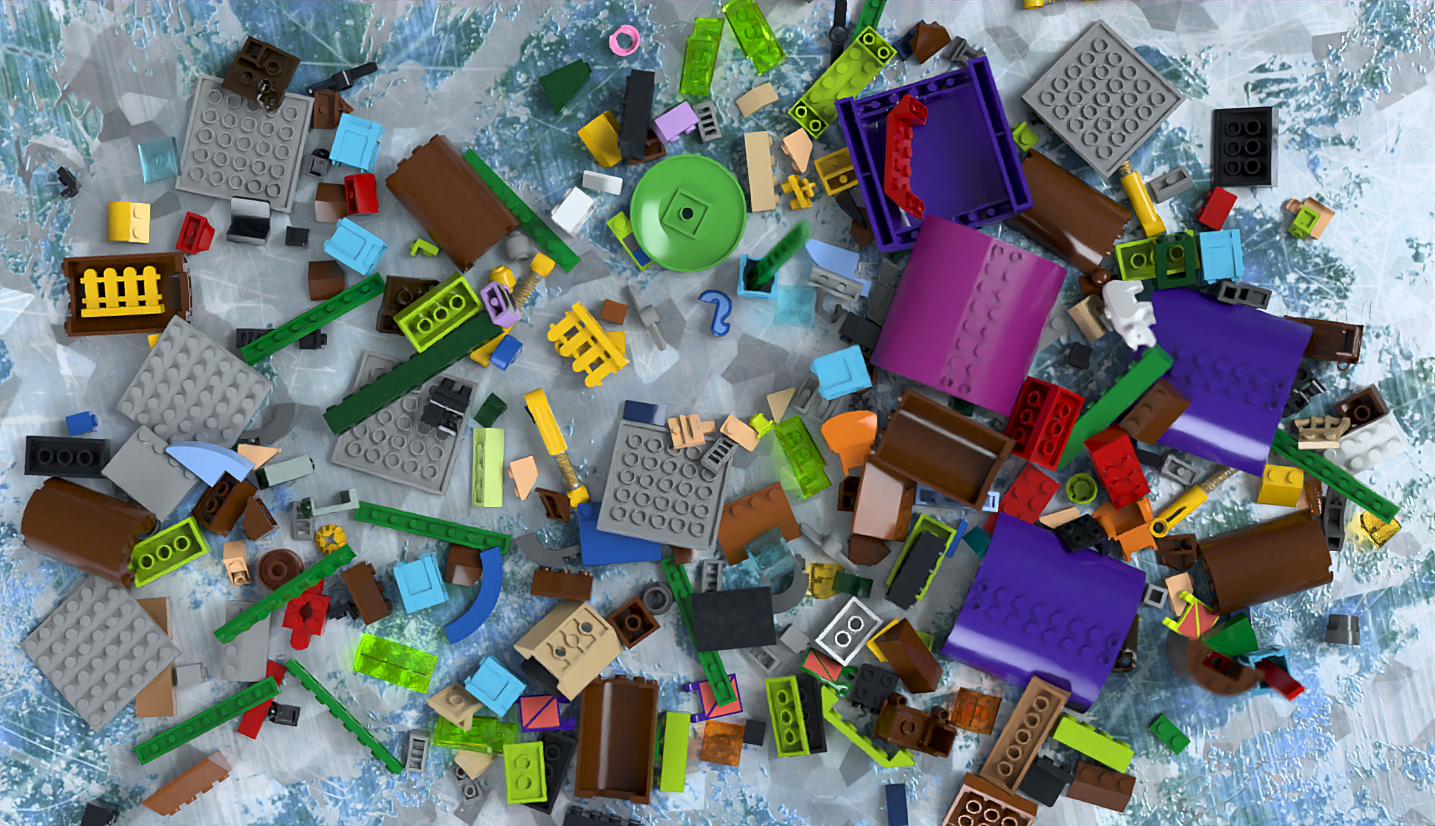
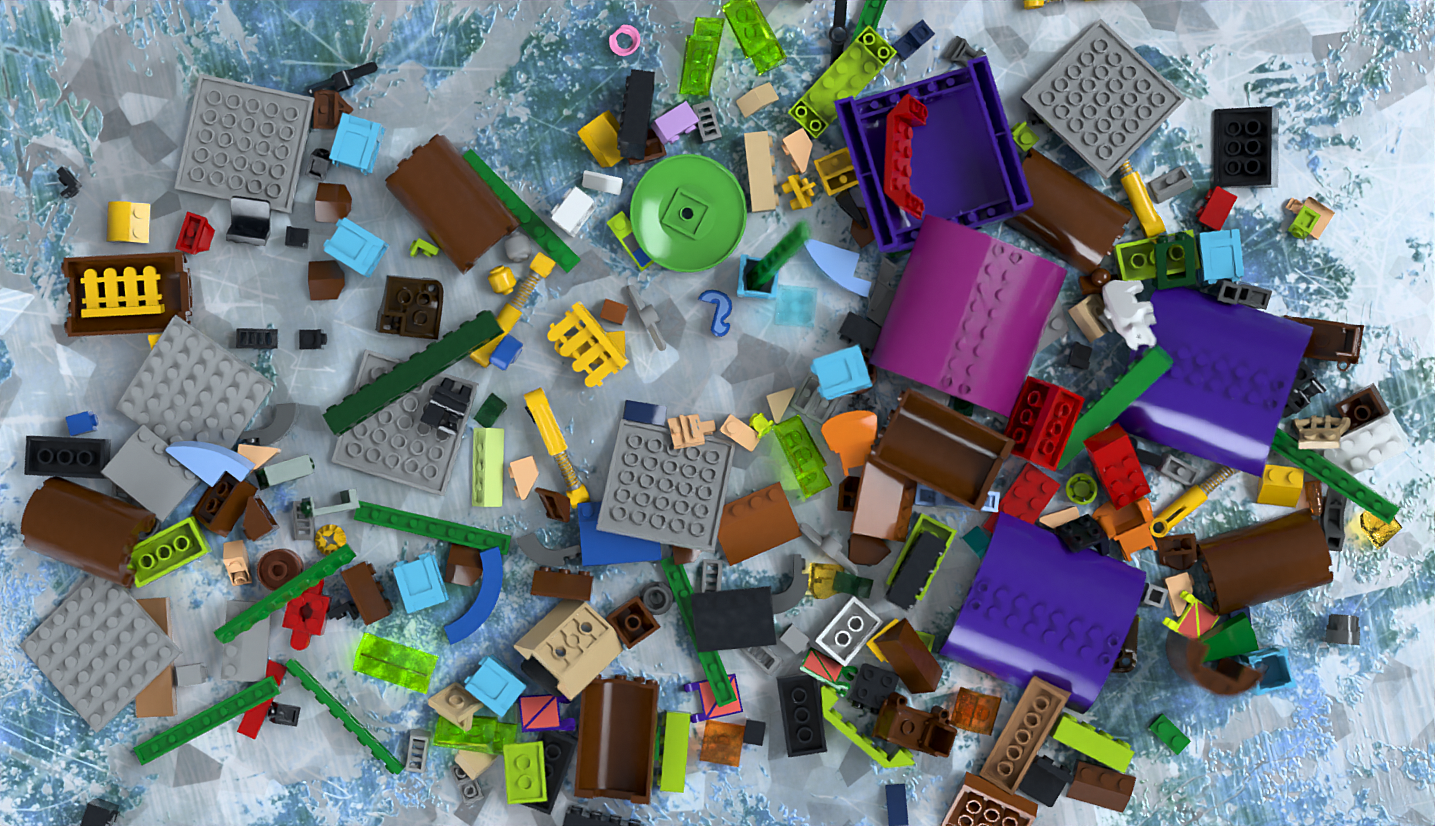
clear light blue plate [138,136,182,183] -> none
dark orange slope [142,750,233,816] -> none
dark brown slope [221,36,301,111] -> none
green plate [240,272,385,366] -> none
red brick [344,174,379,216] -> none
lime brick [393,271,484,353] -> none
lavender brick [480,280,522,328] -> none
dark green slope [539,58,592,116] -> none
light grey slope [701,434,740,475] -> none
clear light blue brick [744,526,800,586] -> none
lime slope [764,673,810,757] -> none
light grey hinge [807,265,864,304] -> none
dark grey helmet [815,286,848,324] -> none
reddish brown slope [908,21,952,65] -> none
blue tile [945,519,969,558] -> none
reddish brown slope [1119,377,1192,445] -> none
dark red bracket [1201,648,1231,675] -> none
red tile [1254,657,1305,702] -> none

